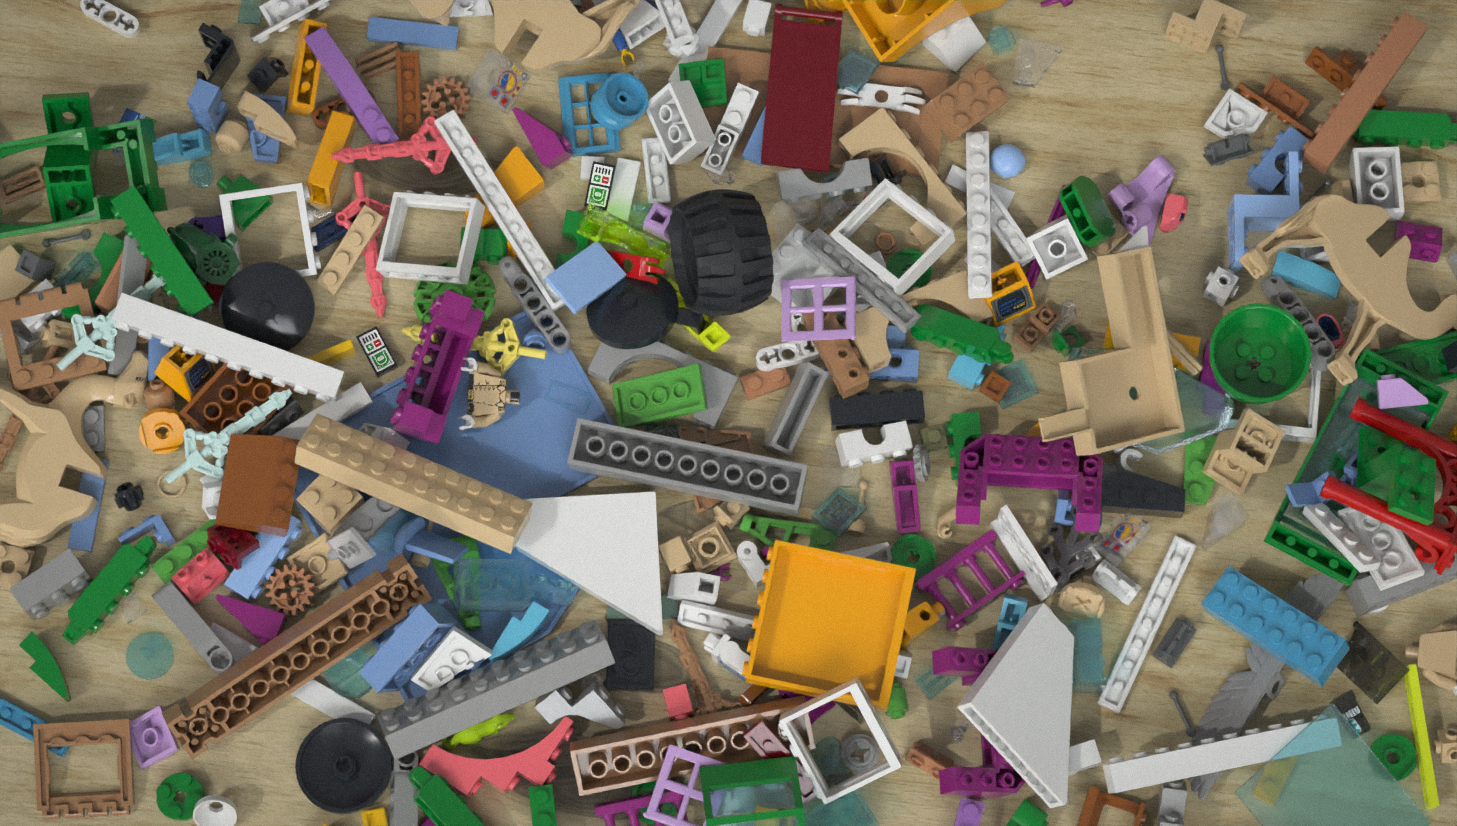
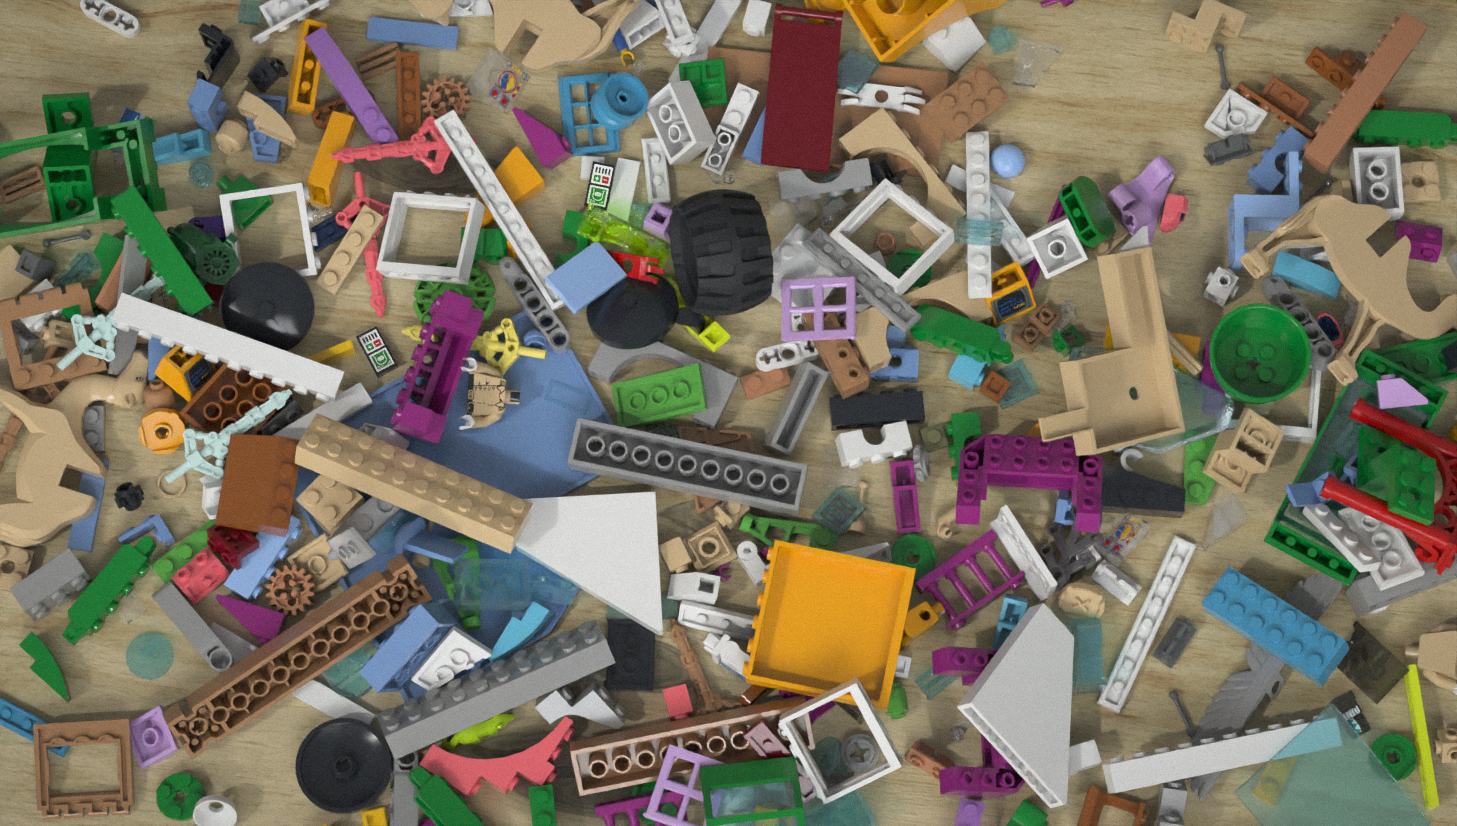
none -> clear light blue tile [954,219,1004,246]

